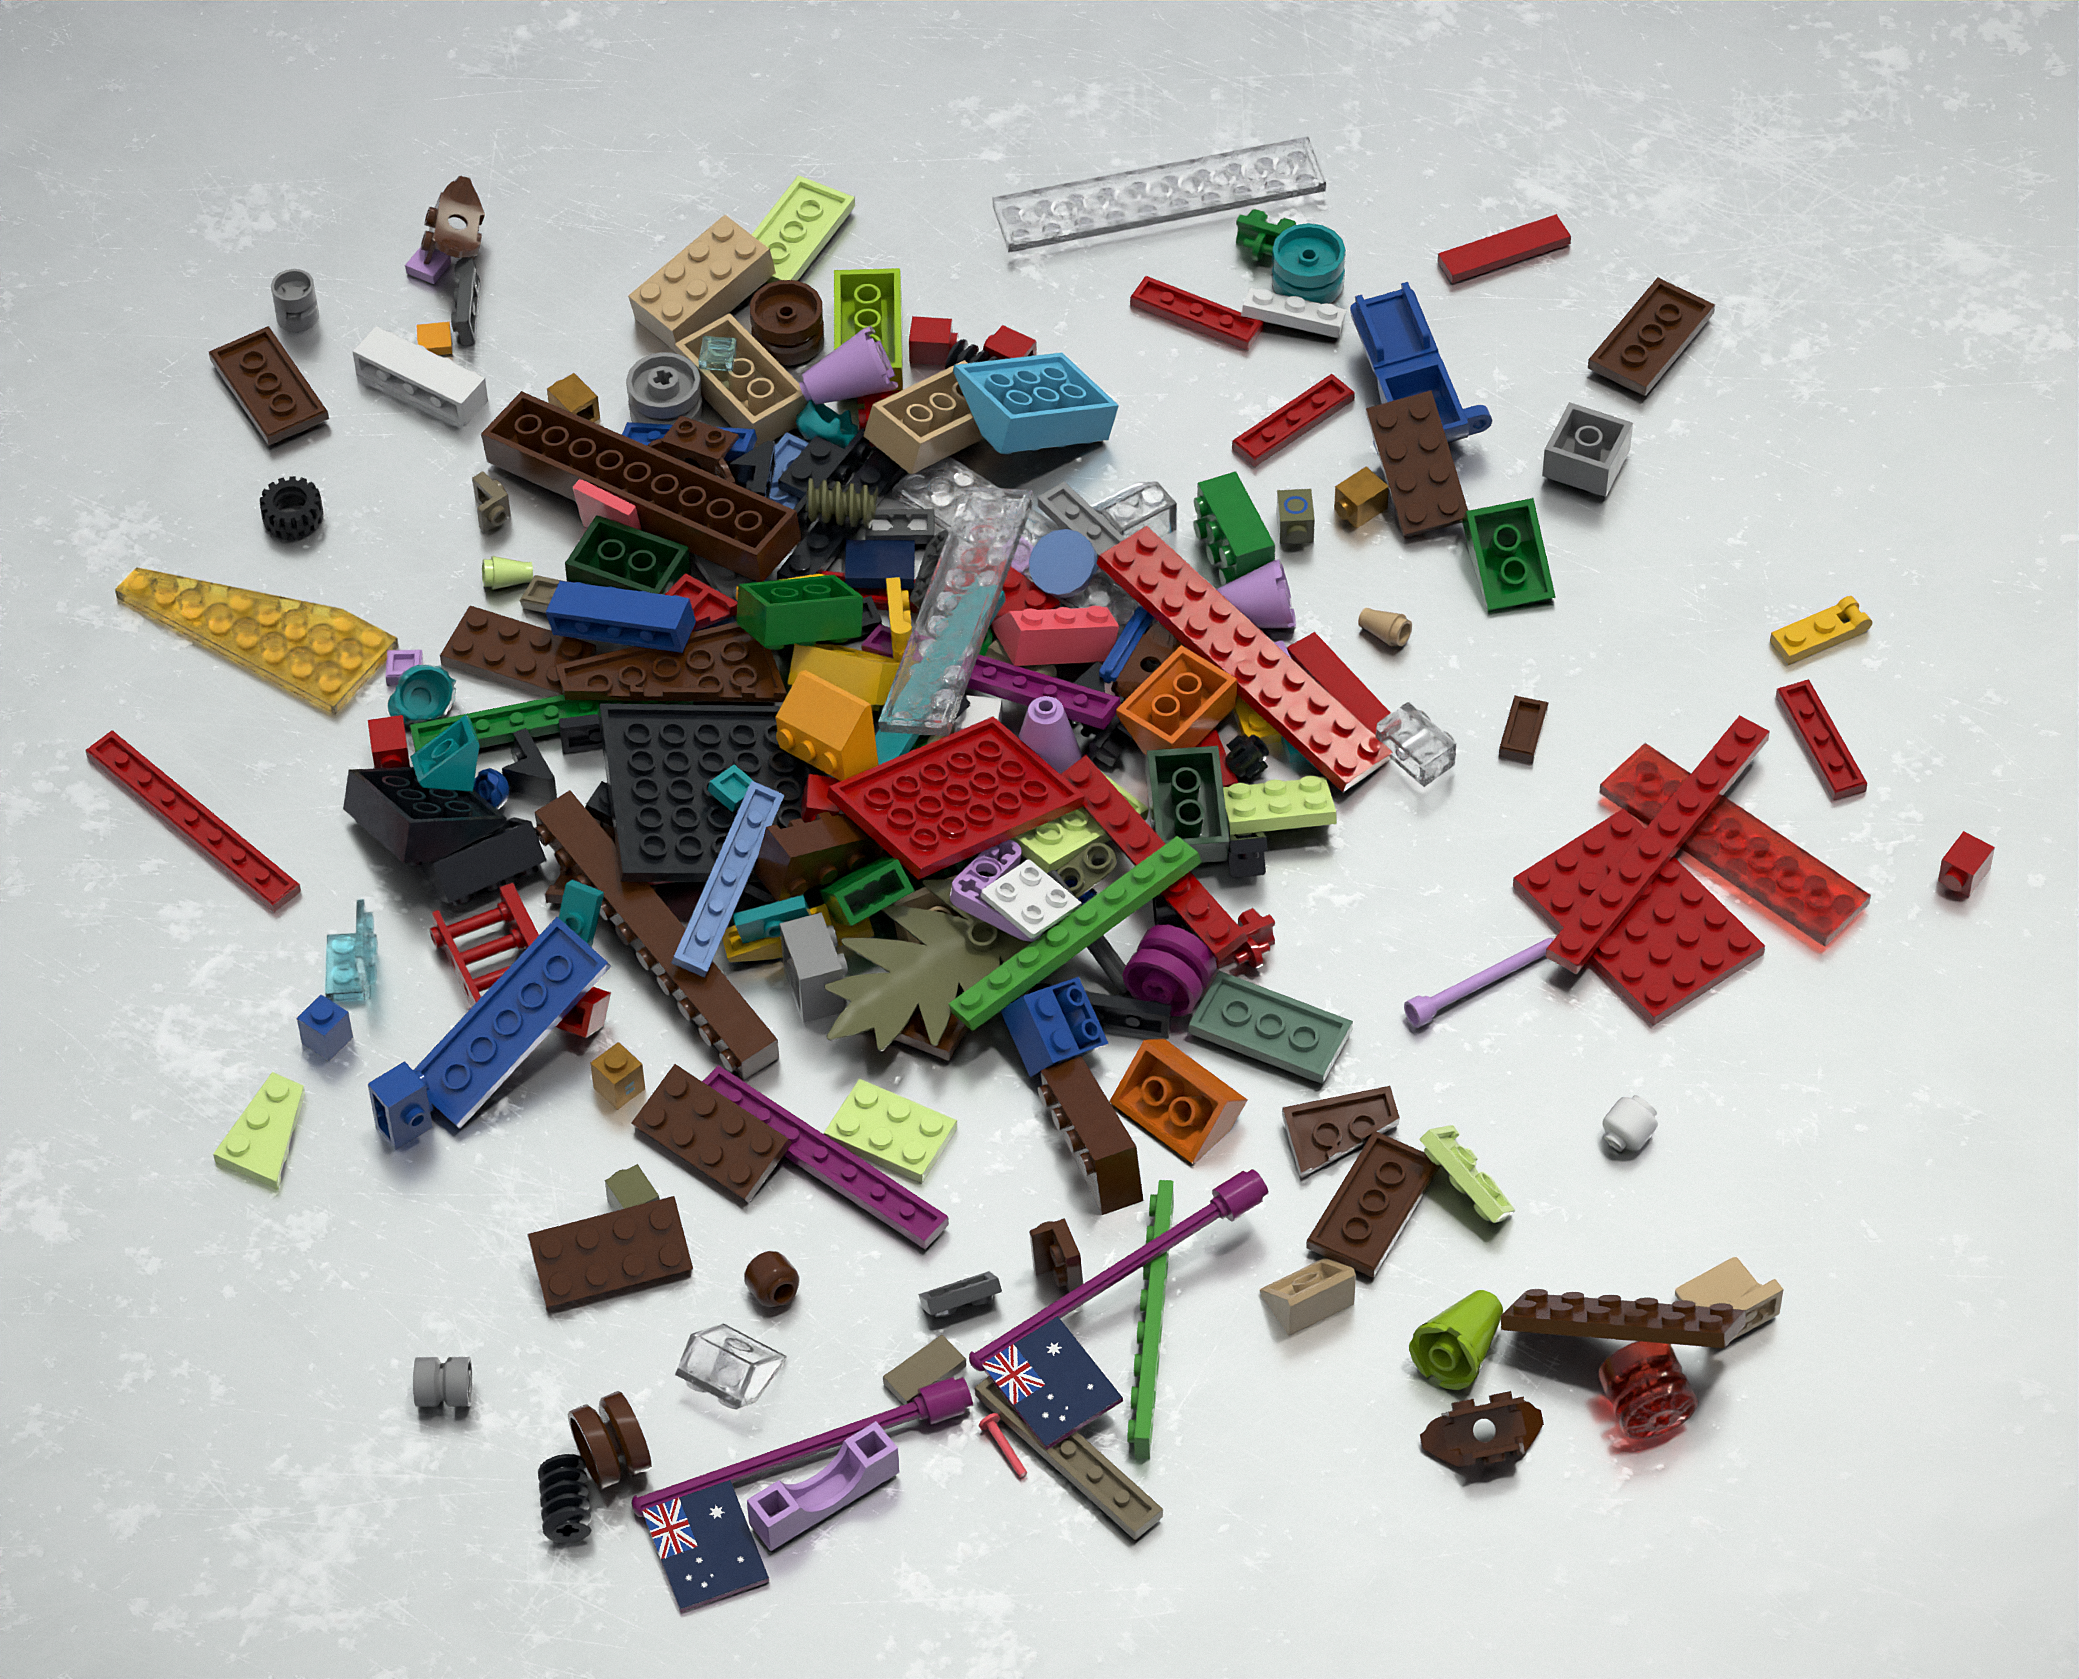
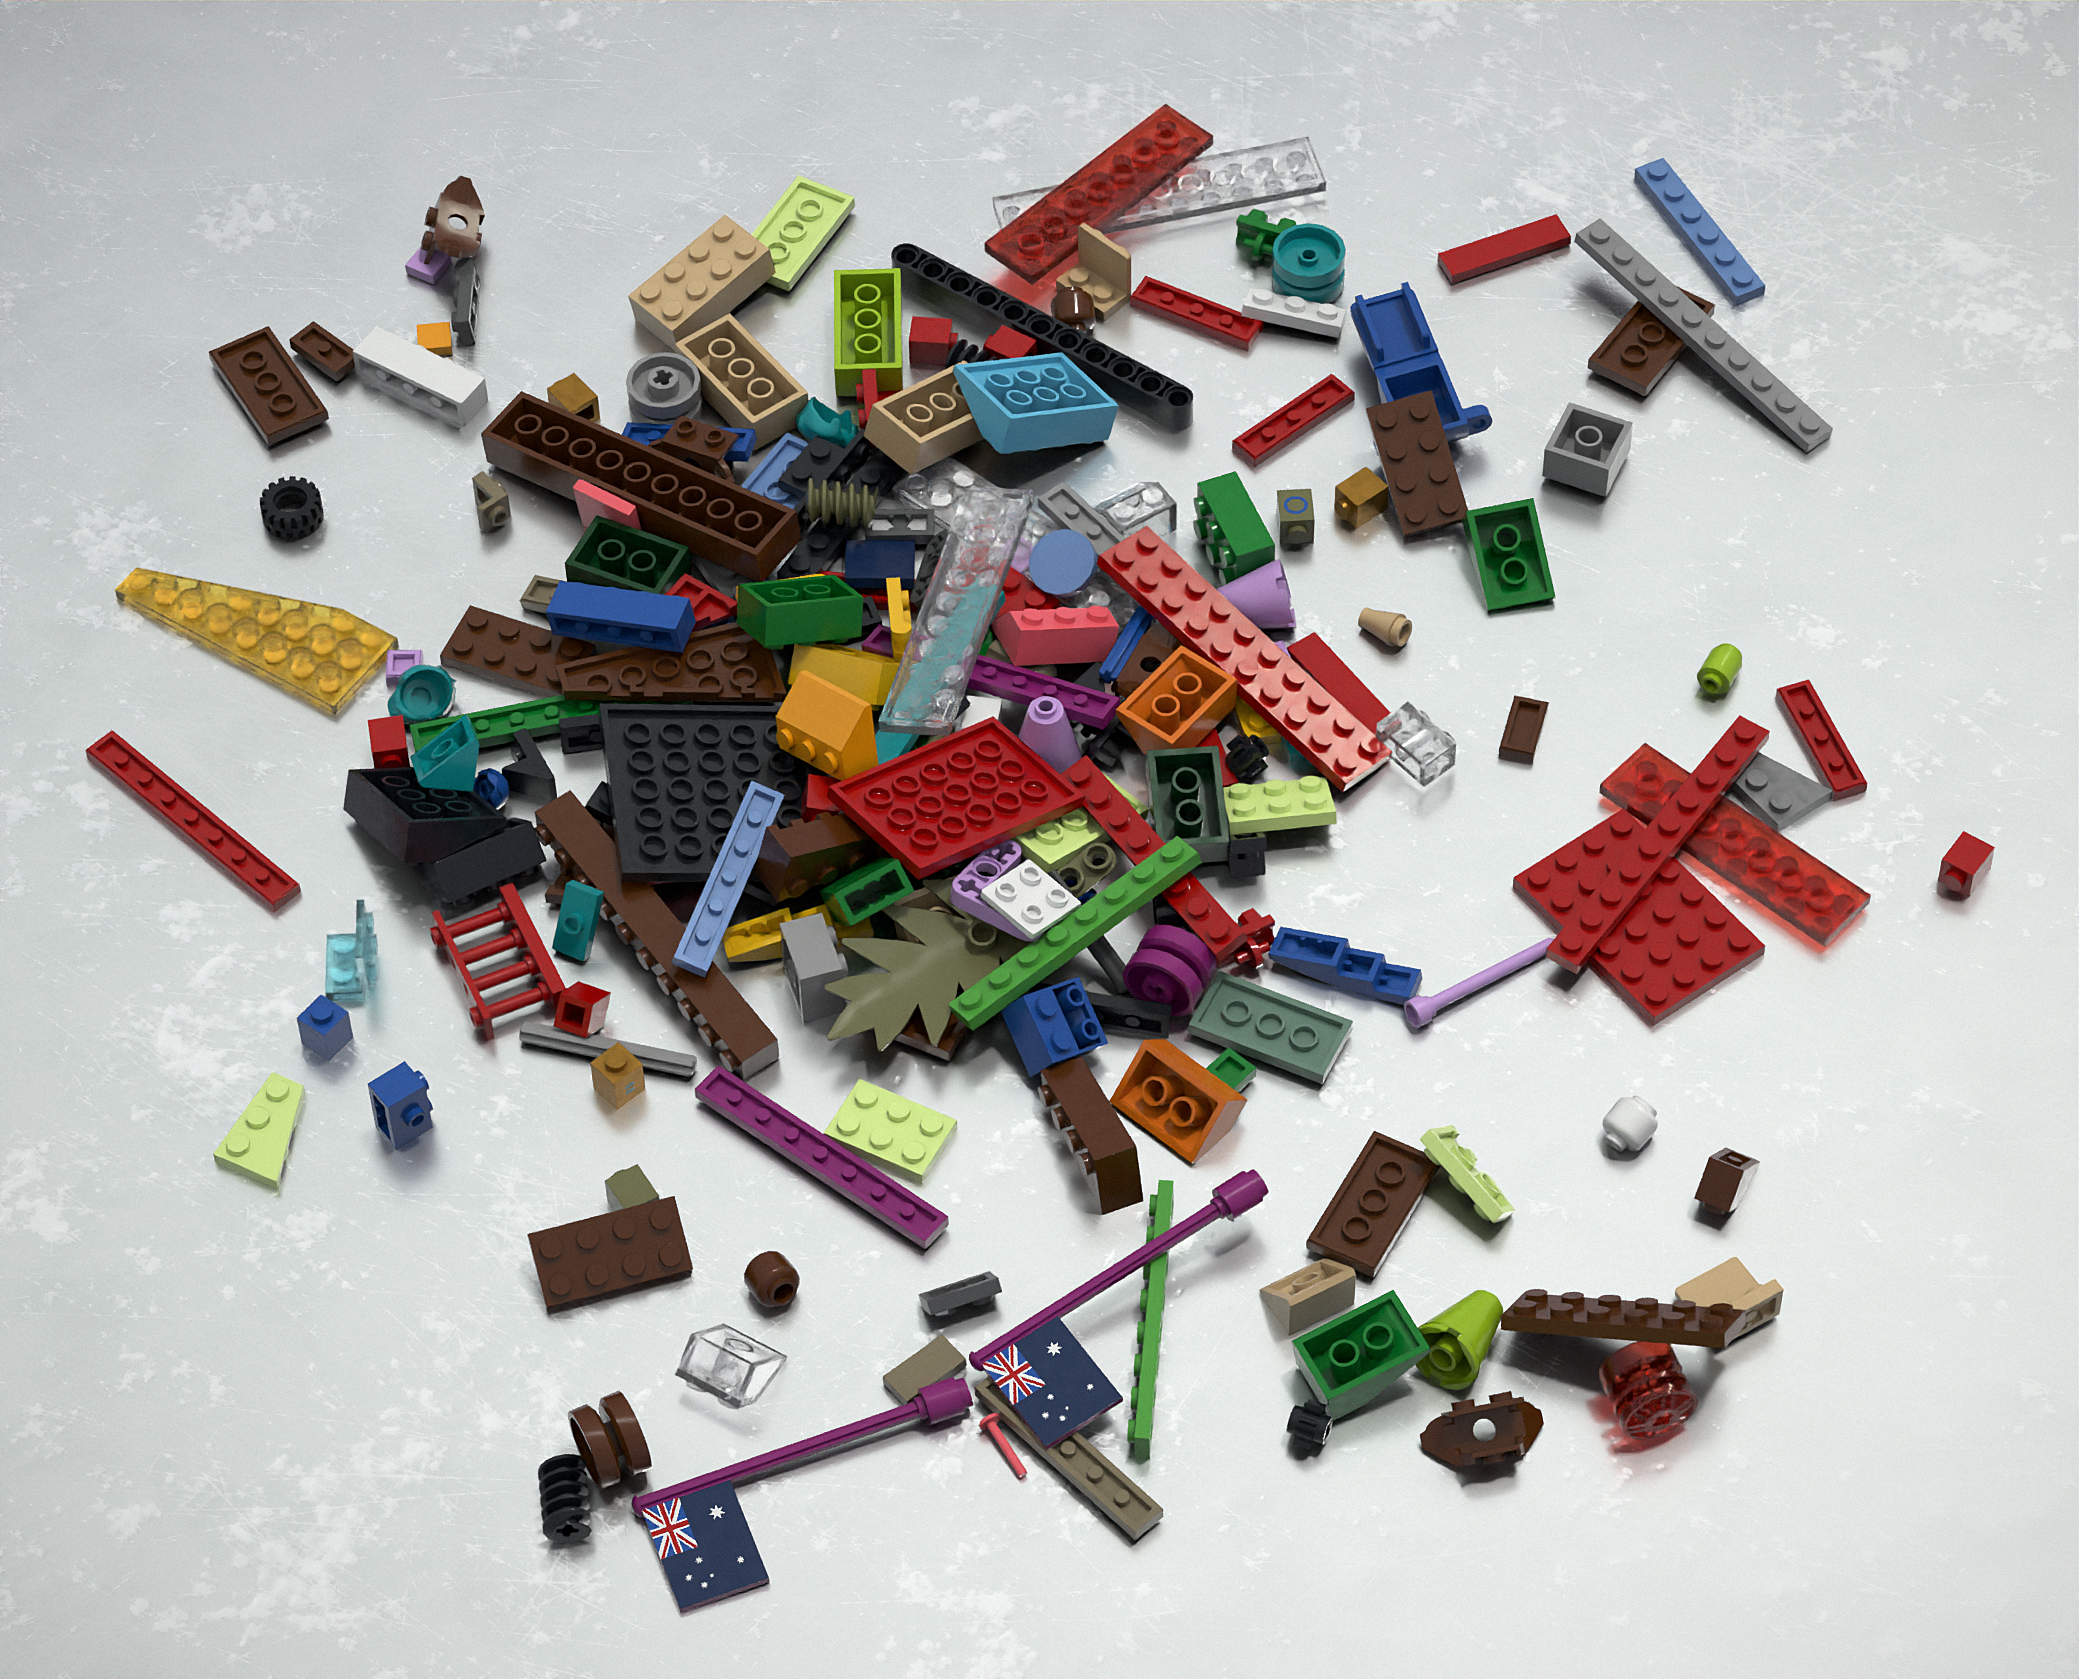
light grey wheel [271,269,319,332] -> none
blue plate [413,917,612,1129] -> none
light grey wheel [413,1357,473,1407] -> none
yellowish green cone [482,556,533,590] -> none
reddish brown plate [631,1064,792,1203] -> none
clear light blue tile [698,336,737,371] -> none
teal plate [707,764,755,812] -> none
black slope [729,441,776,499] -> none
teal plate [733,895,811,944] -> none
lavender arch [747,1421,900,1551] -> none
reddish brown wheel [750,280,824,365] -> none
lavender cone [799,325,898,405] -> none
reddish brown bracket [1029,1218,1083,1293] -> none
reddish brown wing [1282,1086,1400,1179] -> none
yellow plate [1770,596,1873,665] -> none
none -> reddish brown plate [289,321,355,381]
none -> light grey axle [519,1021,697,1077]
none -> black beam [891,243,1193,430]
none -> clear red plate [984,104,1213,285]
none -> reddish brown head [1051,286,1096,334]
none -> tan bracket [1056,223,1131,322]
none -> green plate [1205,1047,1256,1092]
none -> blue slope [1268,926,1423,1005]
none -> black gear [1286,1399,1333,1450]
none -> green slope [1292,1289,1431,1421]
none -> light grey plate [1574,218,1833,453]
none -> medium blue plate [1634,158,1765,305]
none -> reddish brown slope [1694,1147,1760,1214]
none -> lime brick [1697,643,1742,694]
none -> flat silver wing [1730,752,1833,833]

